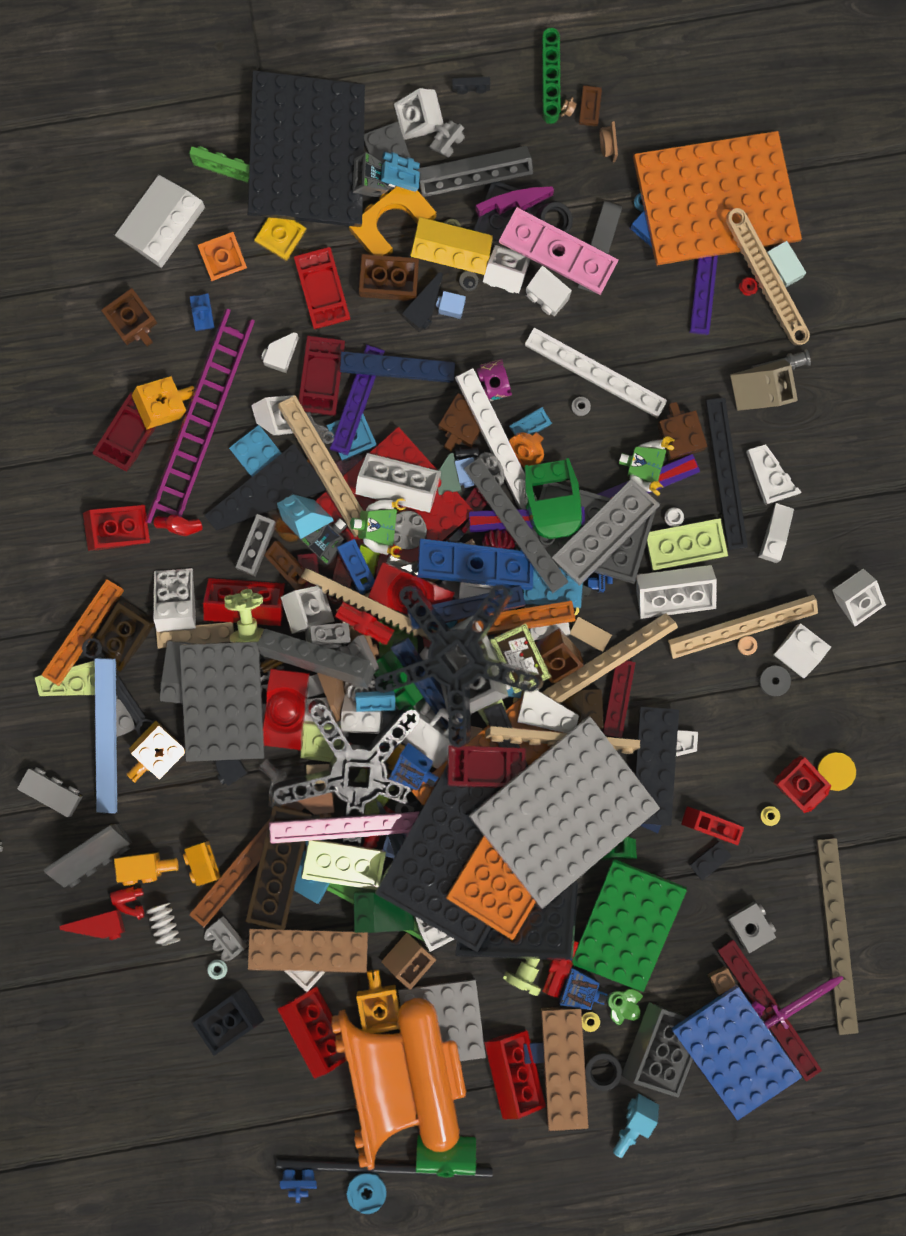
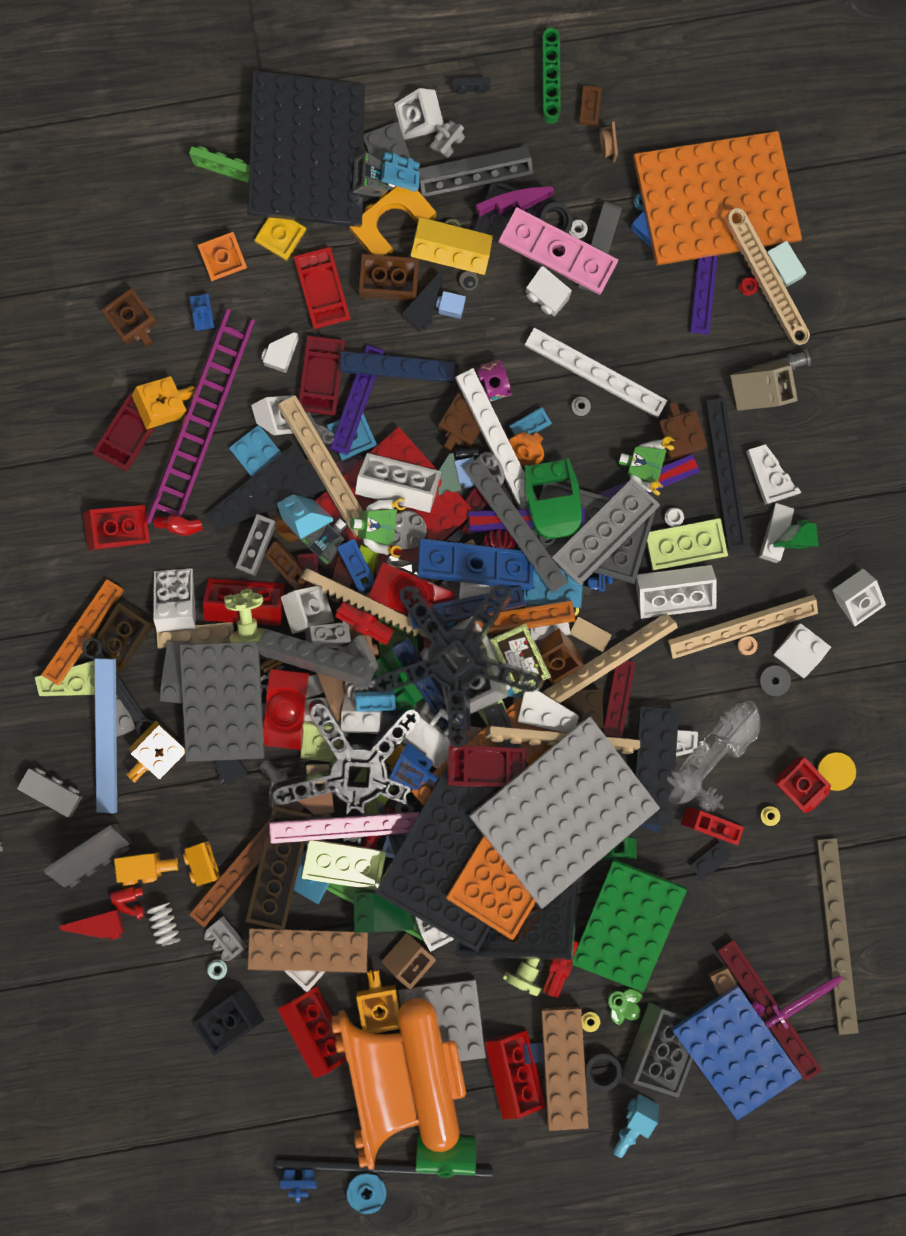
white slope [115,175,205,268] -> none
white slope [483,245,530,293] -> none
torso [559,968,607,1010] -> none
medium nougat plate [560,97,577,117] -> none
light grey brick [727,902,776,953] -> none
none -> white plate [569,220,587,239]
none -> clear piece [667,700,761,812]
none -> green slope [773,520,819,549]

